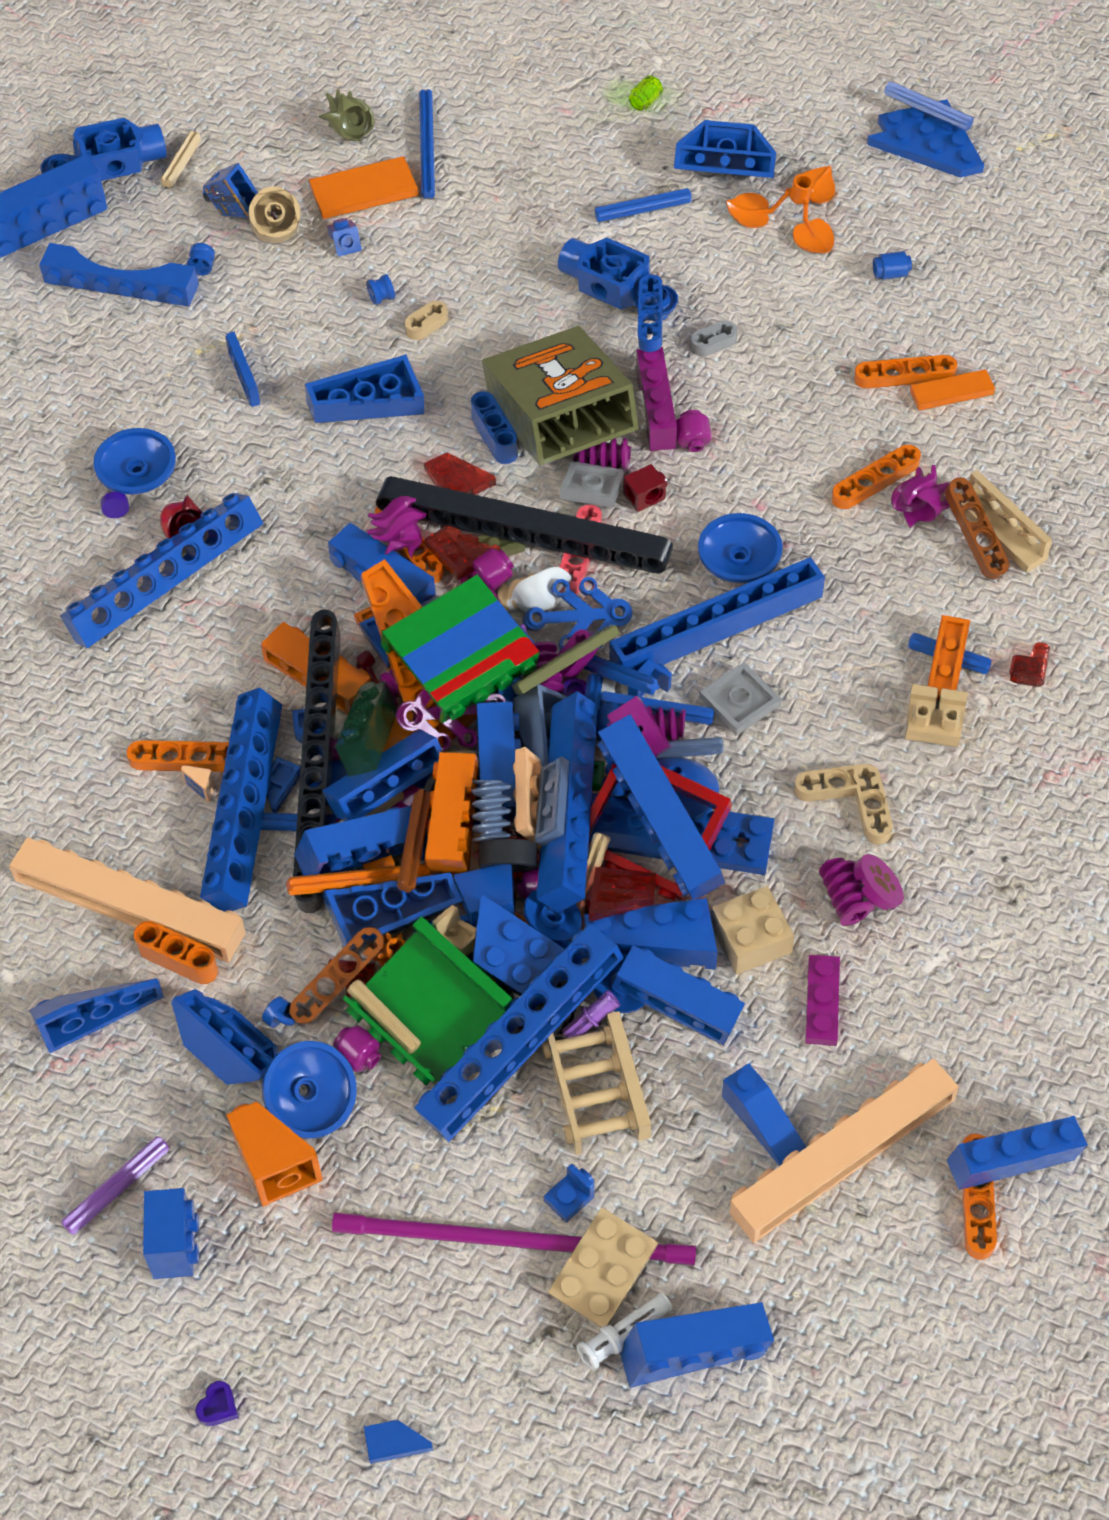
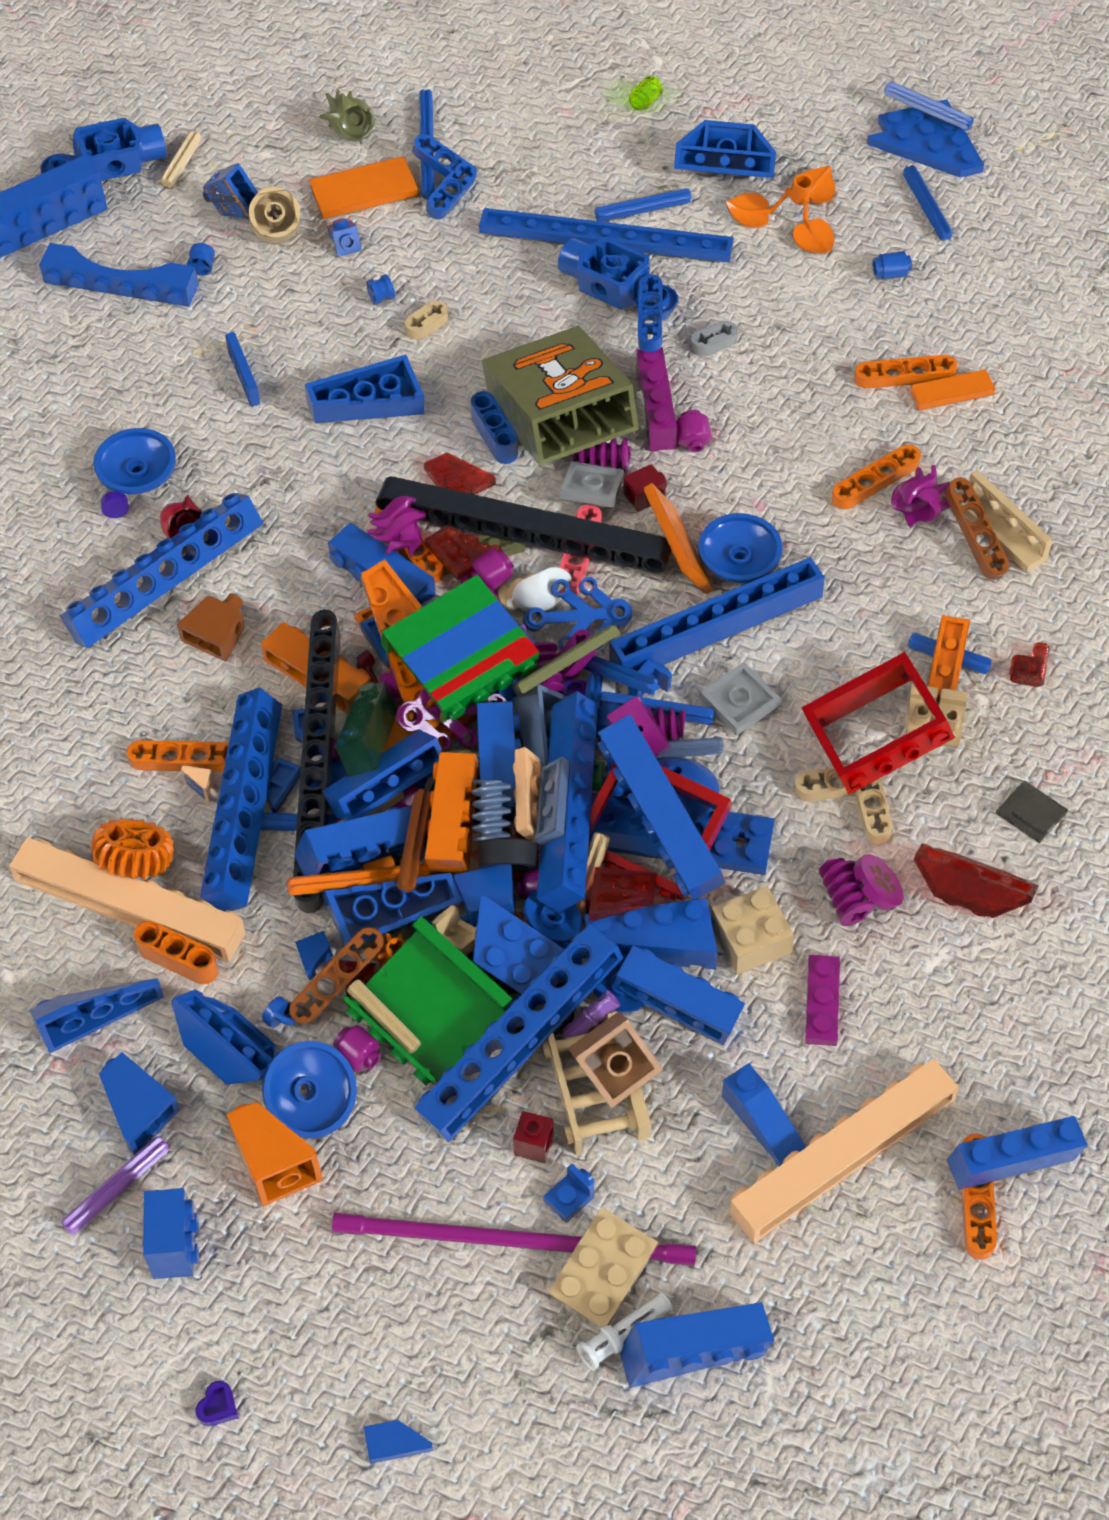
none -> orange gear [91,817,174,880]
none -> blue slope [99,1052,180,1155]
none -> dark orange torso [177,593,245,662]
none -> blue tile [295,931,333,980]
none -> blue beam [412,134,477,219]
none -> blue plate [479,208,734,263]
none -> dark red brick [513,1111,554,1164]
none -> medium nougat slope [568,1010,663,1108]
none -> orange tile [644,483,715,595]
none -> red window [801,652,955,795]
none -> blue axle [903,165,953,241]
none -> clear red wedge [914,843,1039,918]
none -> clear smoke piece [996,780,1068,844]

